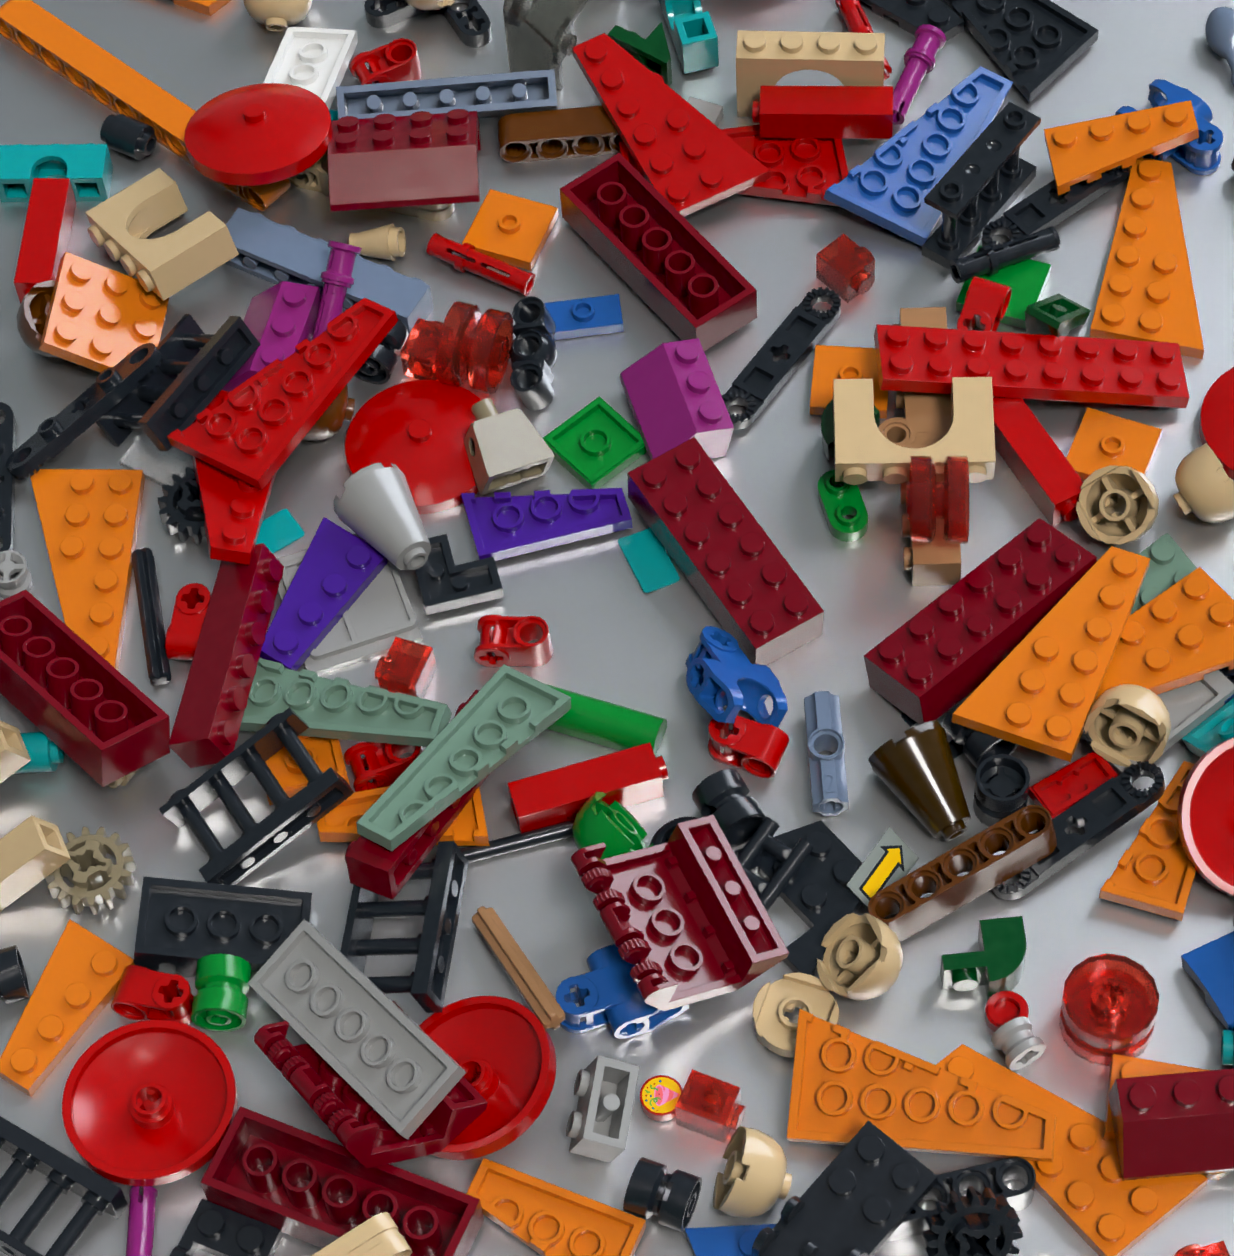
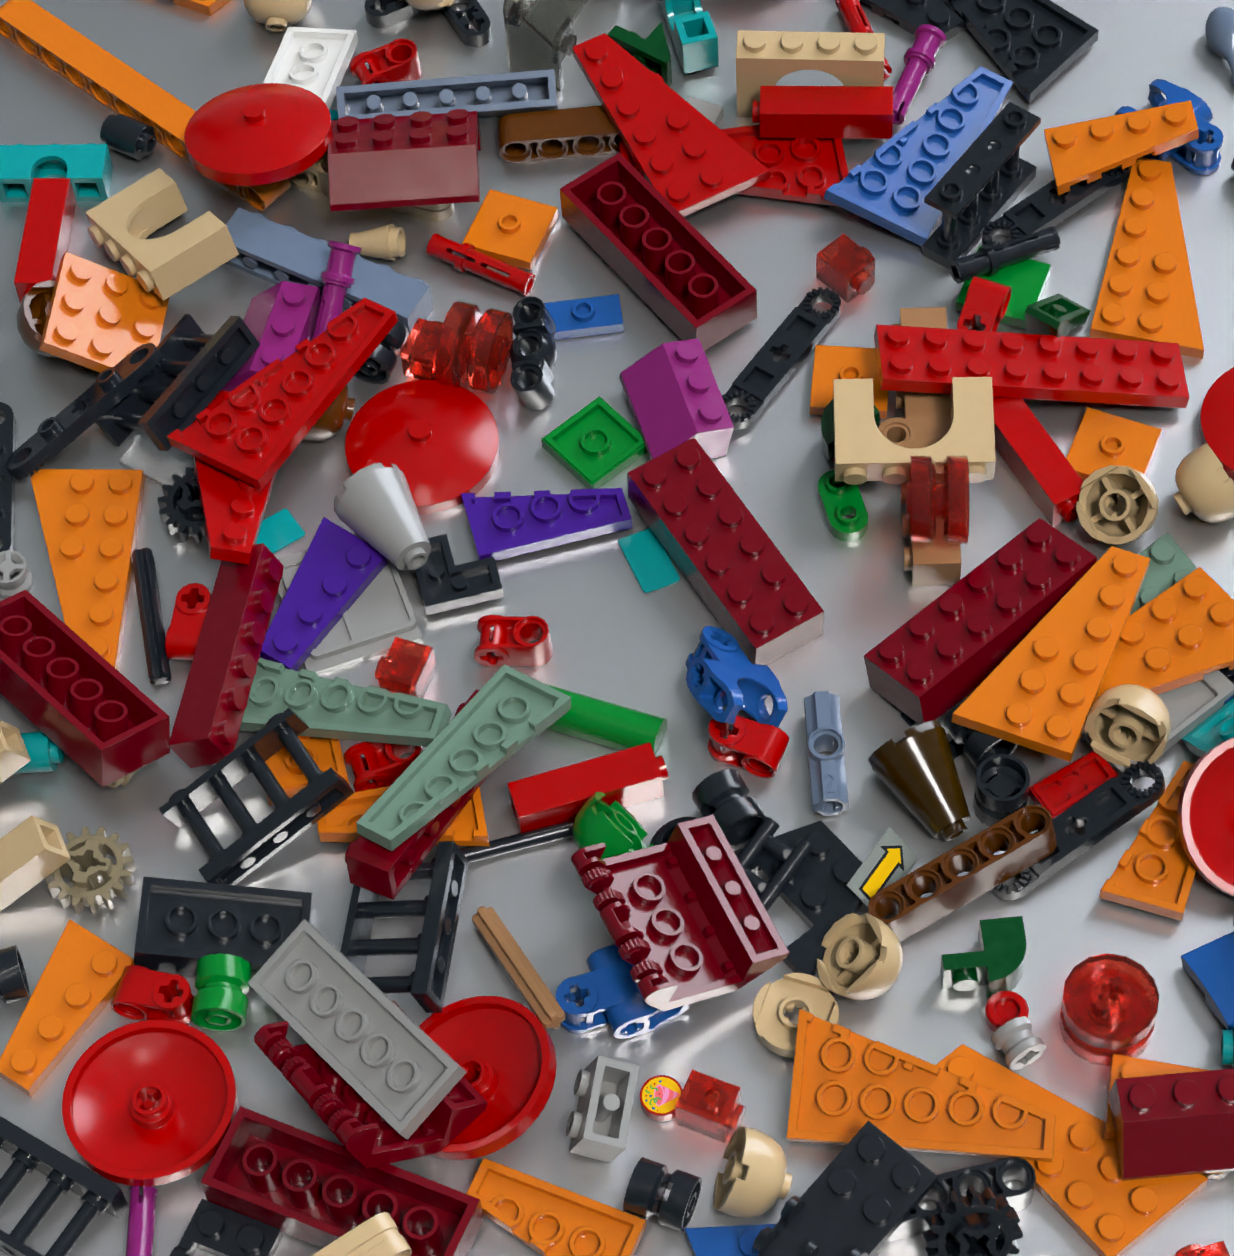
torso [464,398,555,496] -> none

